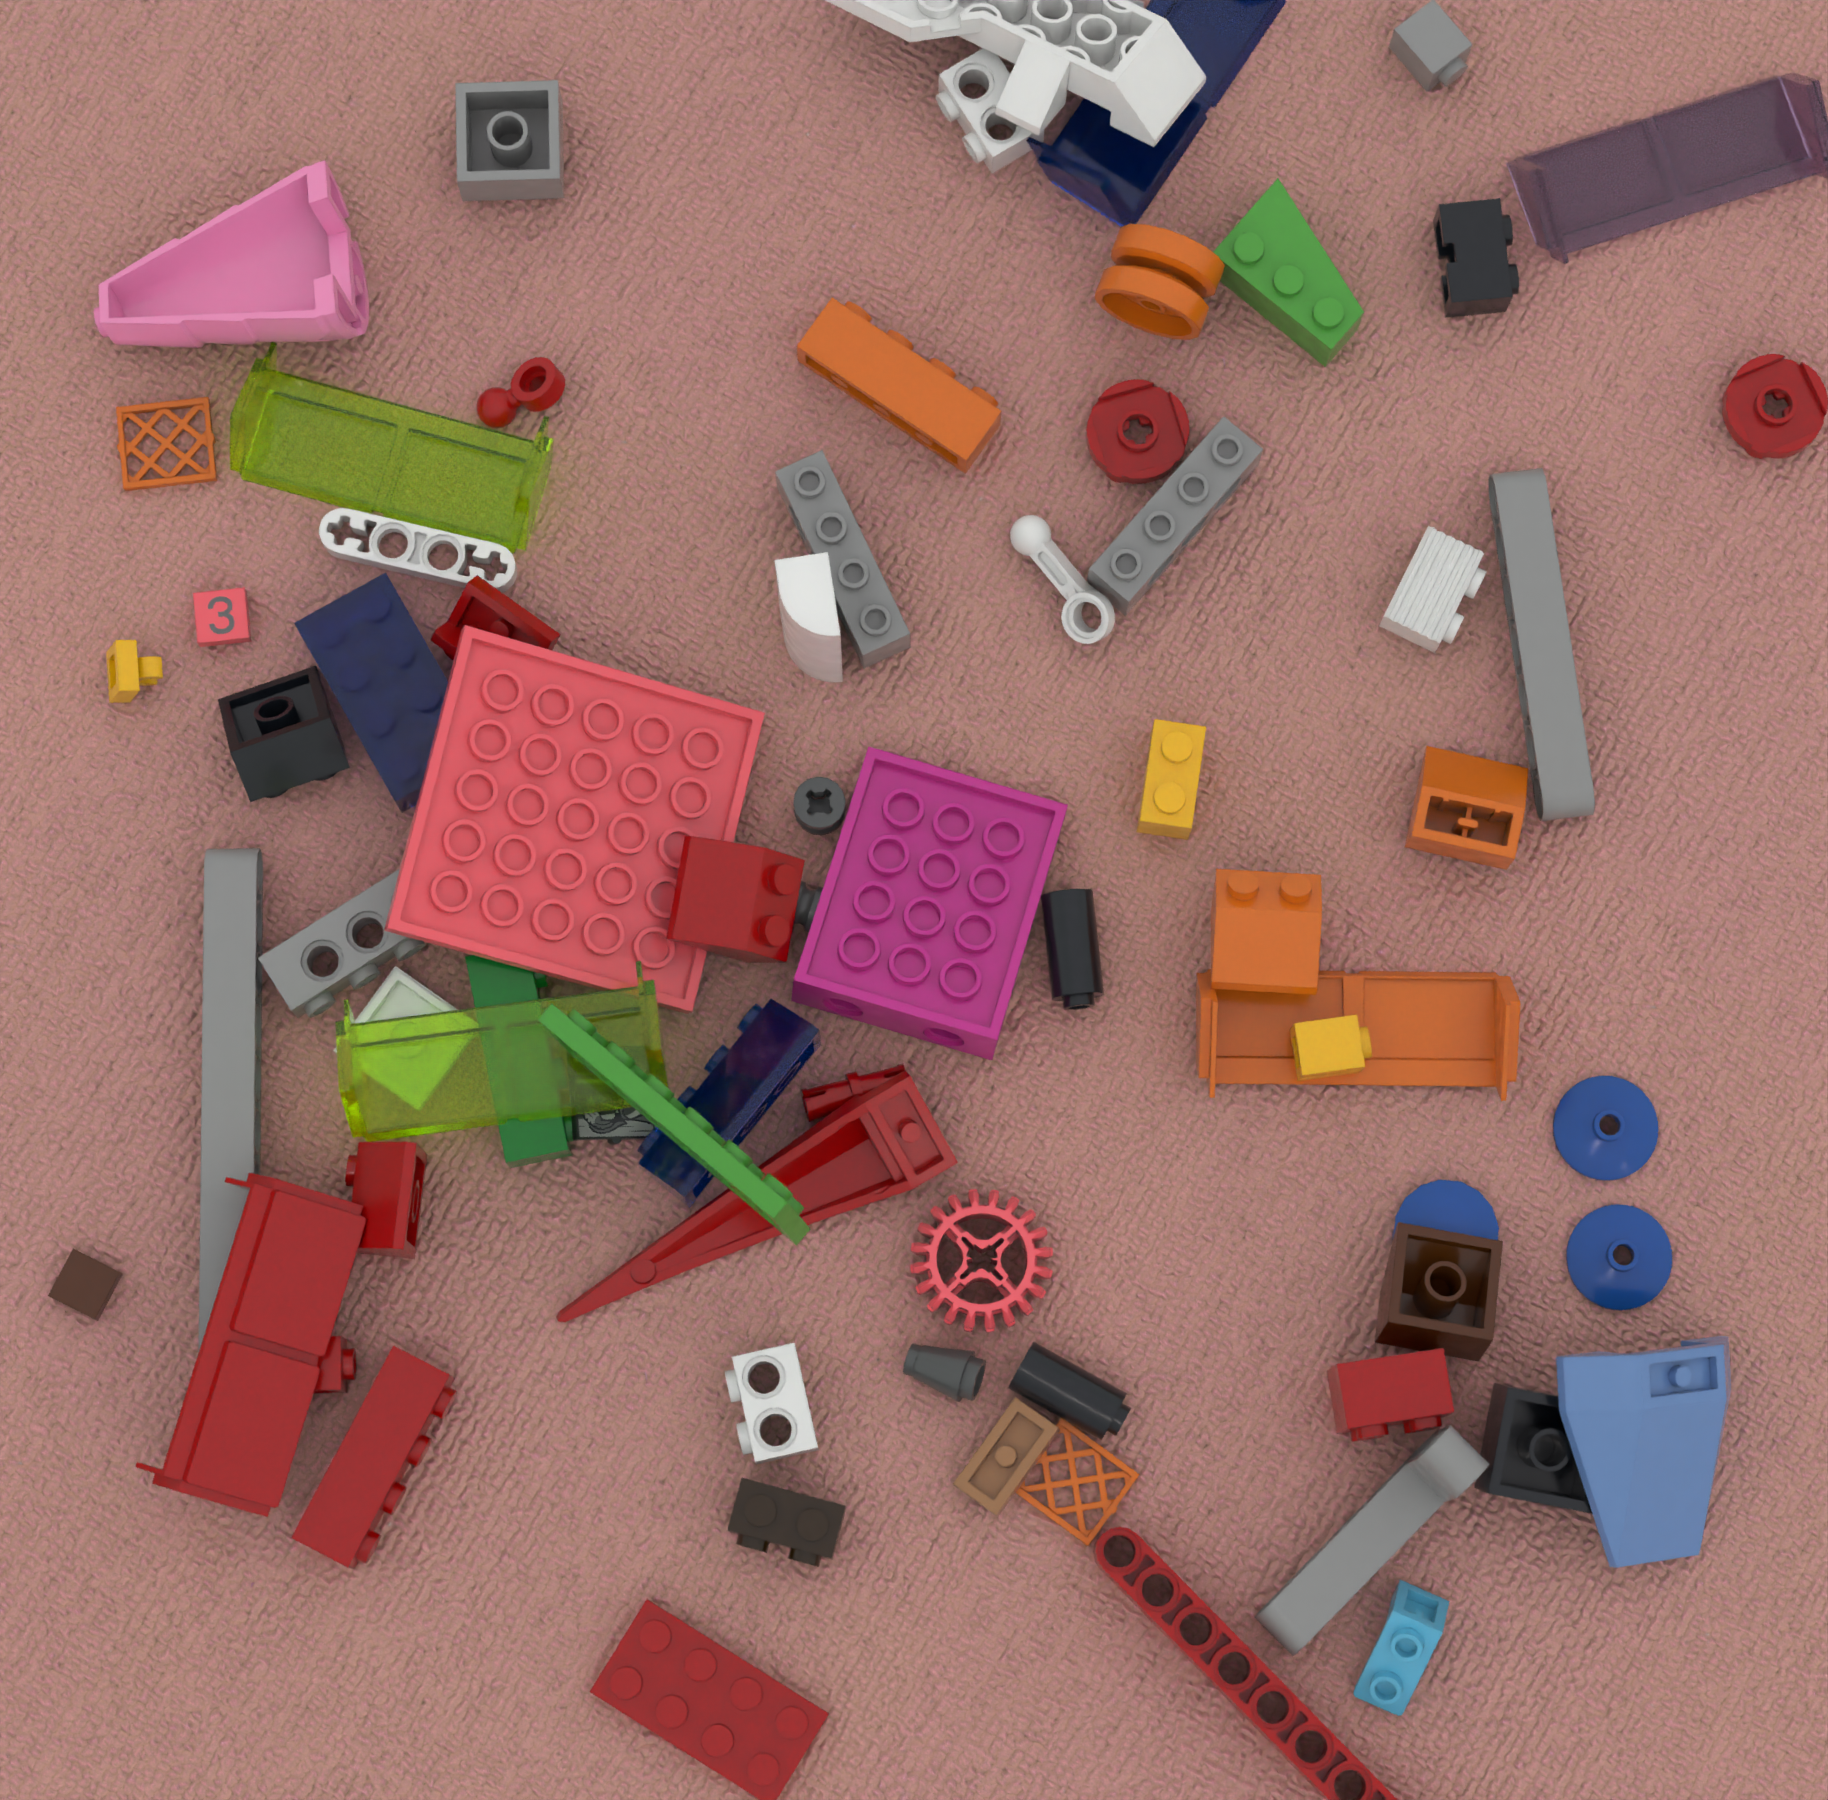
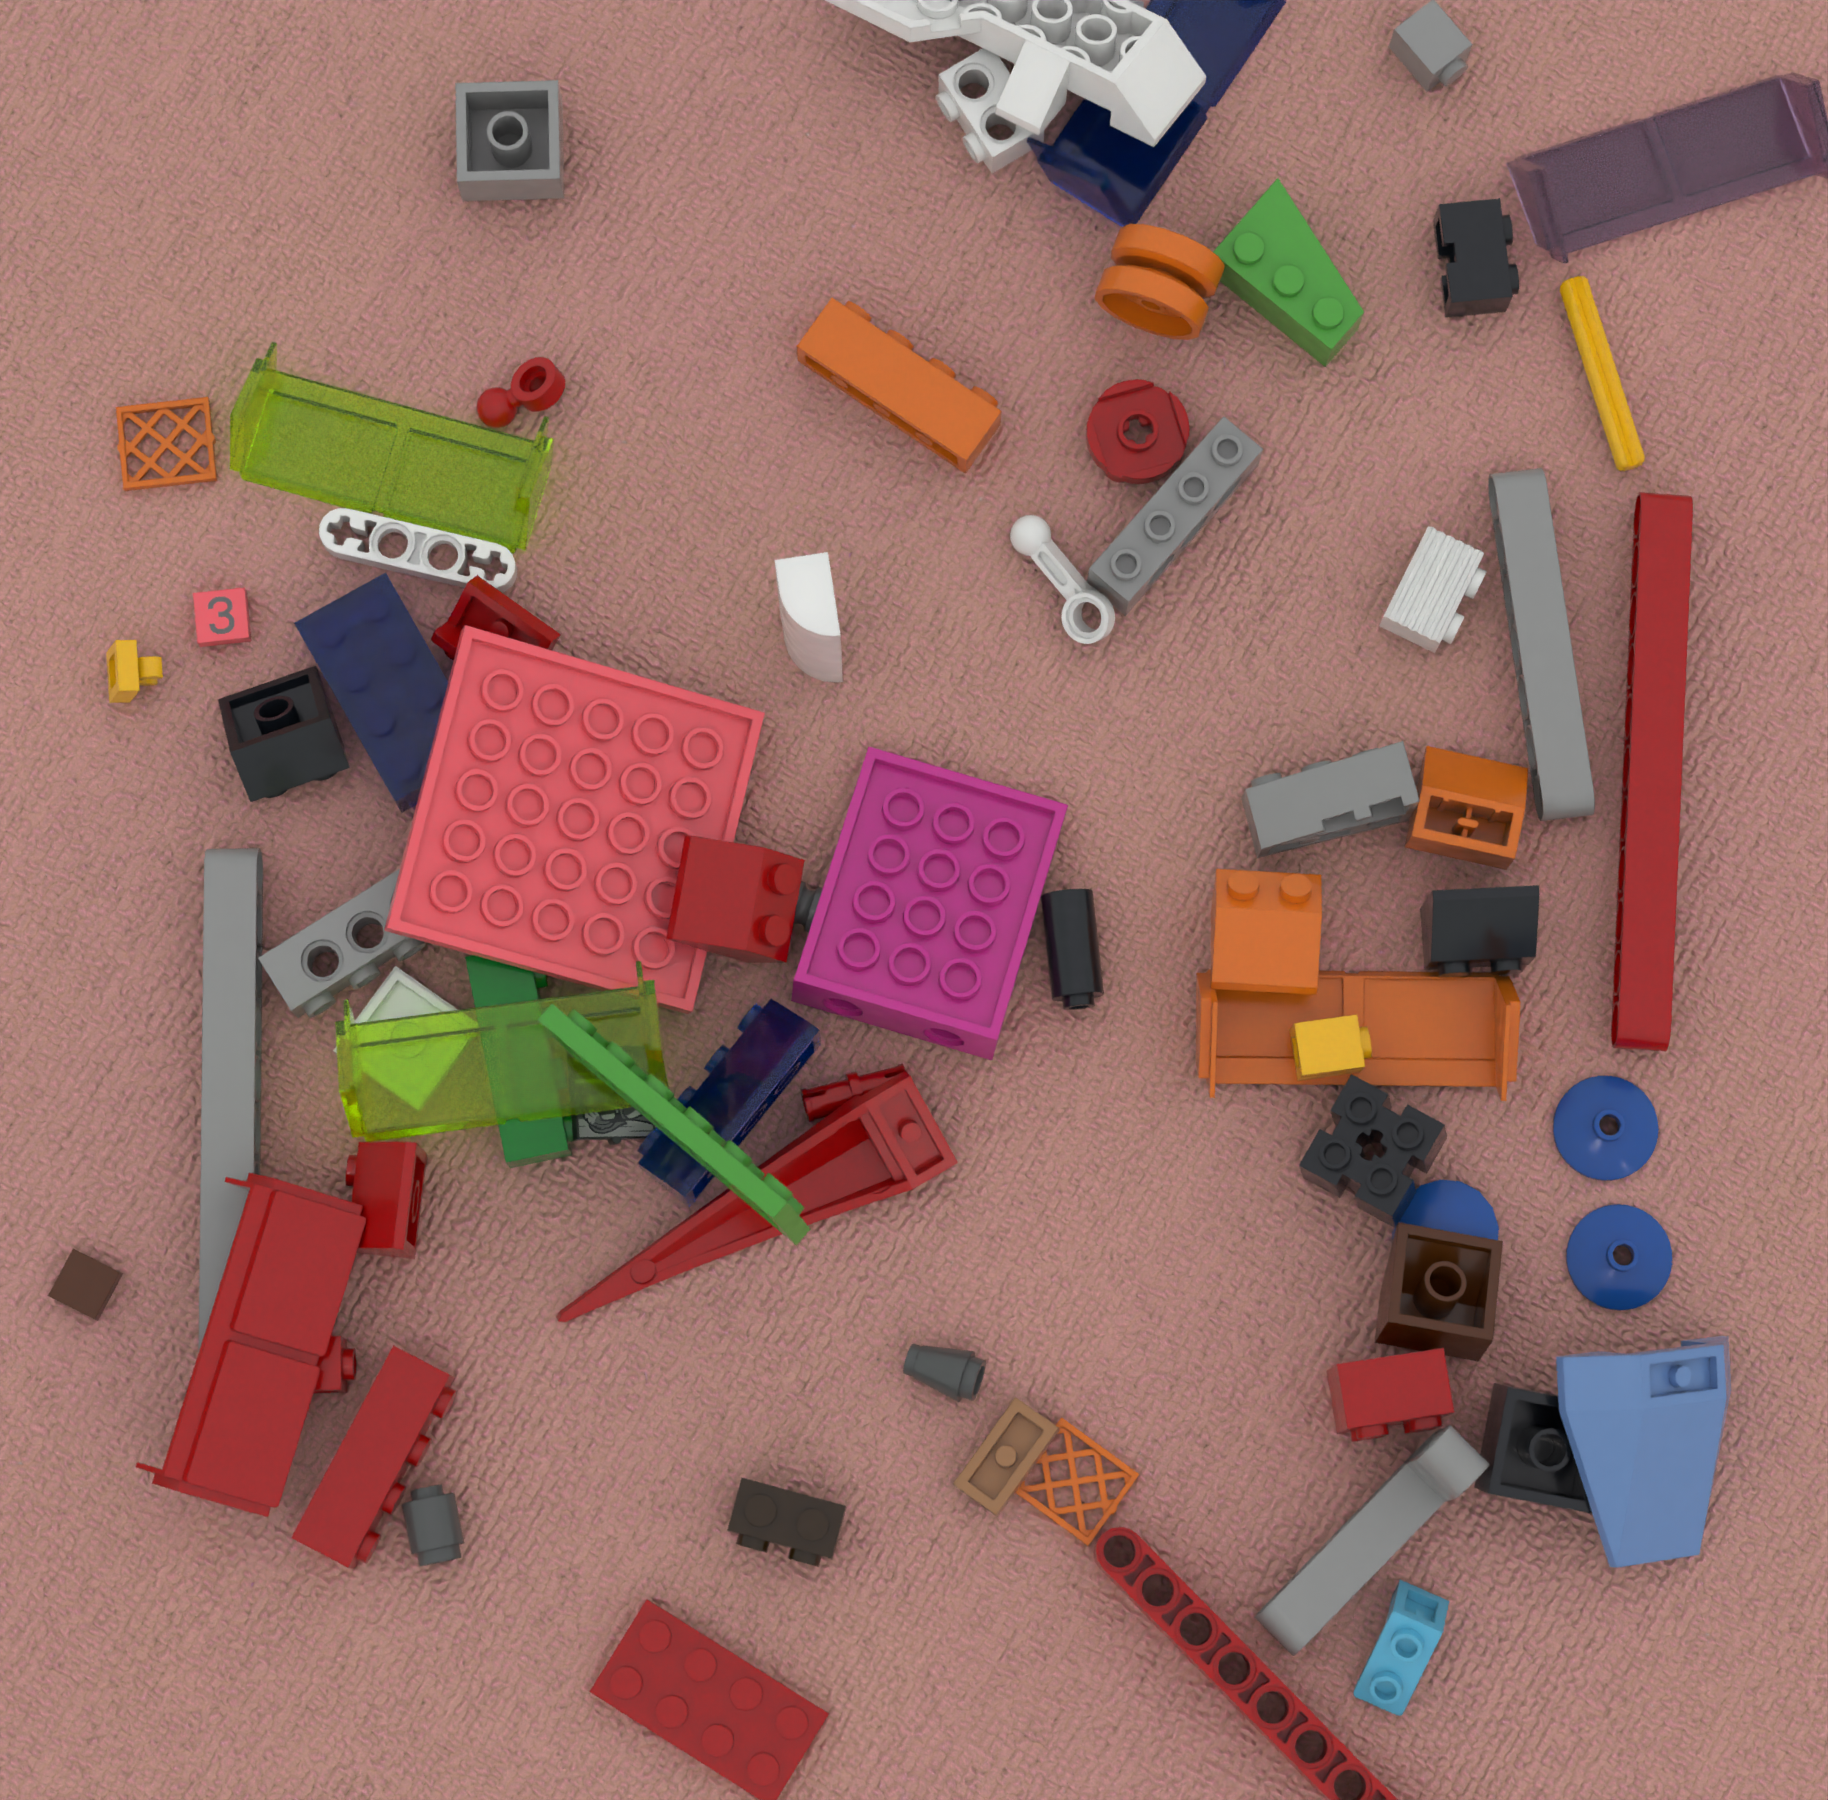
bright pink cone [94,160,369,348] -> none
white brick [724,1343,819,1464] -> none
light grey brick [775,450,910,669] -> none
dark grey wheel [793,777,846,836] -> none
coral gear [910,1189,1053,1333] -> none
black brick [1008,1341,1131,1440] -> none
yellow brick [1136,719,1206,840] -> none
red plate [1722,354,1828,459] -> none
none -> dark grey brick [402,1484,464,1567]
none -> light grey wedge [1241,741,1420,858]
none -> black brick [1299,1074,1447,1228]
none -> black slope [1420,885,1539,977]
none -> yellow axle [1560,276,1645,471]
none -> red beam [1611,492,1693,1052]

